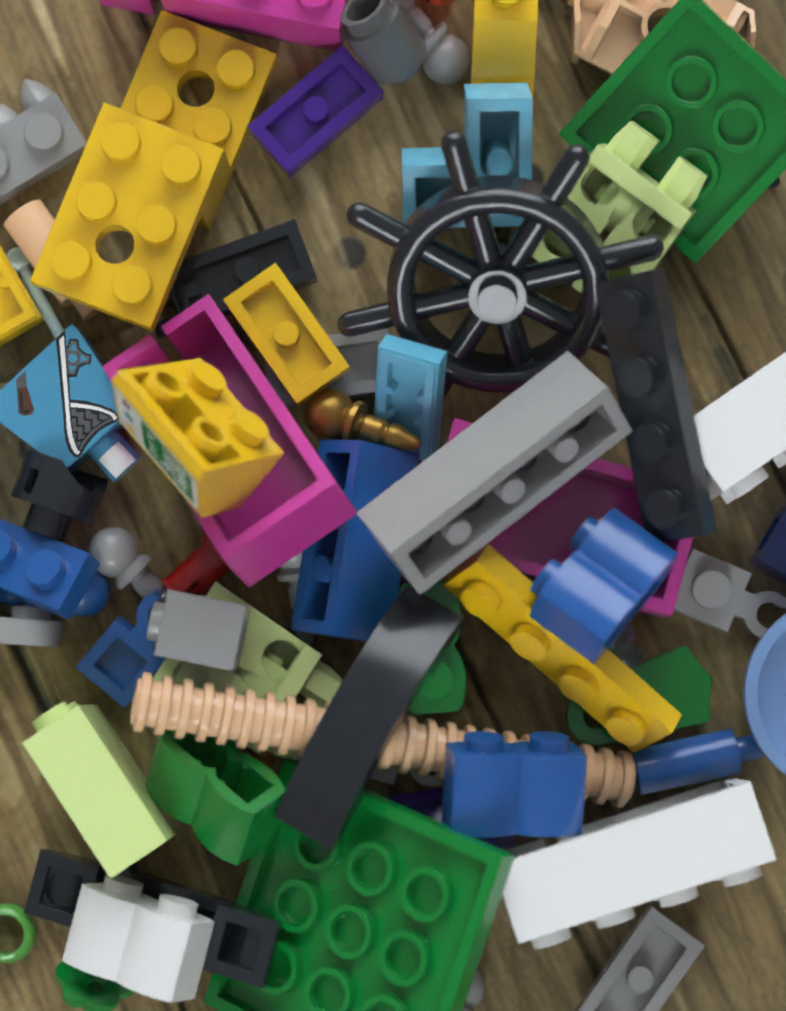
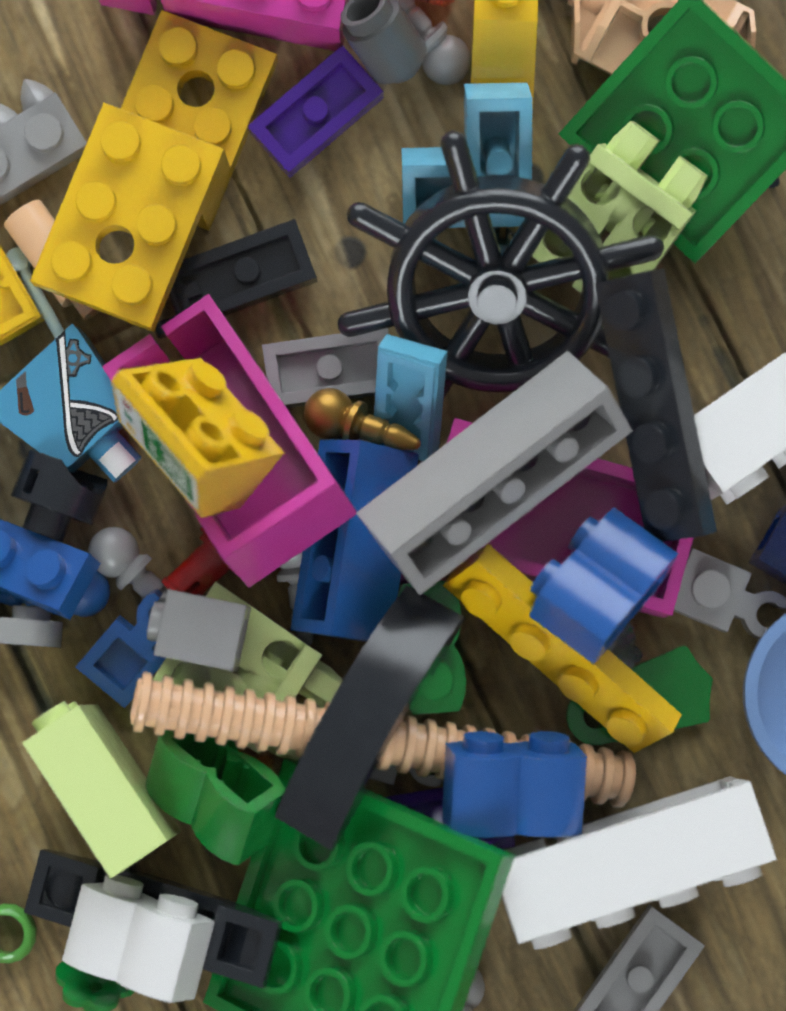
yellow plate [223,262,350,407] -> none
blue cylinder [630,728,763,796] -> none

